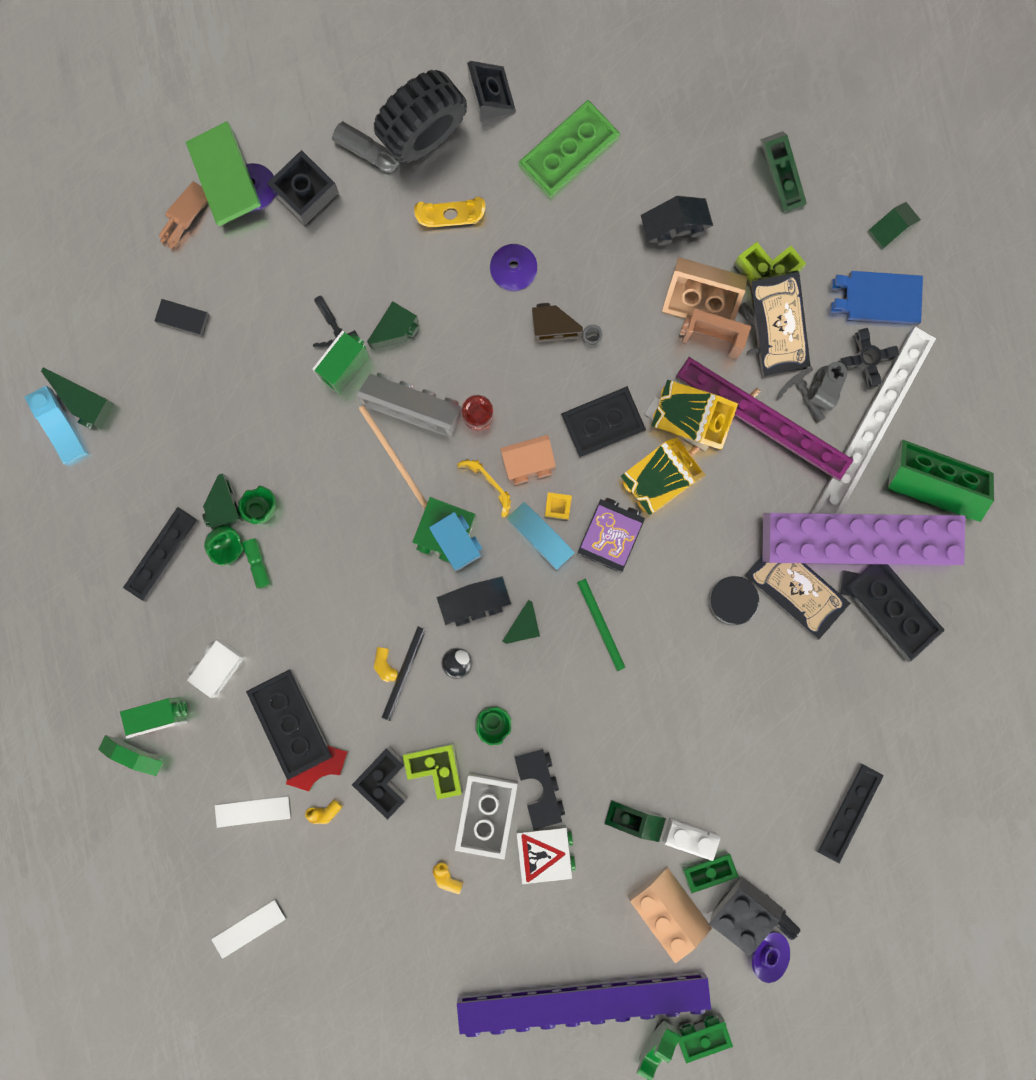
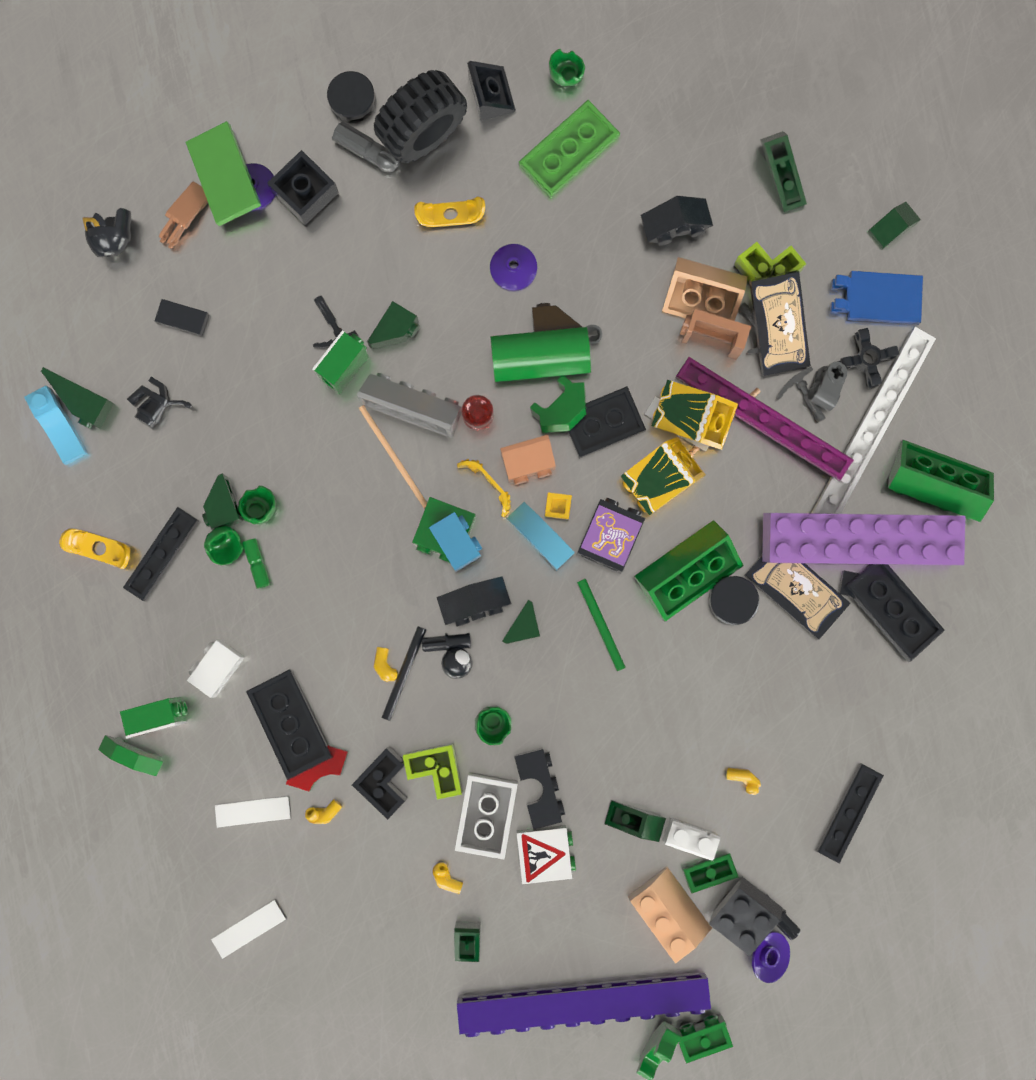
none -> yellow piece [59,528,130,569]
none -> black helmet [83,208,131,258]
none -> black piece [127,377,192,429]
none -> black tile [327,71,375,121]
none -> black axle [422,633,471,652]
none -> dark green slope [454,921,481,962]
none -> green brick [490,327,591,382]
none -> green piece [530,375,586,433]
none -> green hair [549,49,585,86]
none -> green slope [634,520,744,621]
none -> yellow arm [727,767,761,795]

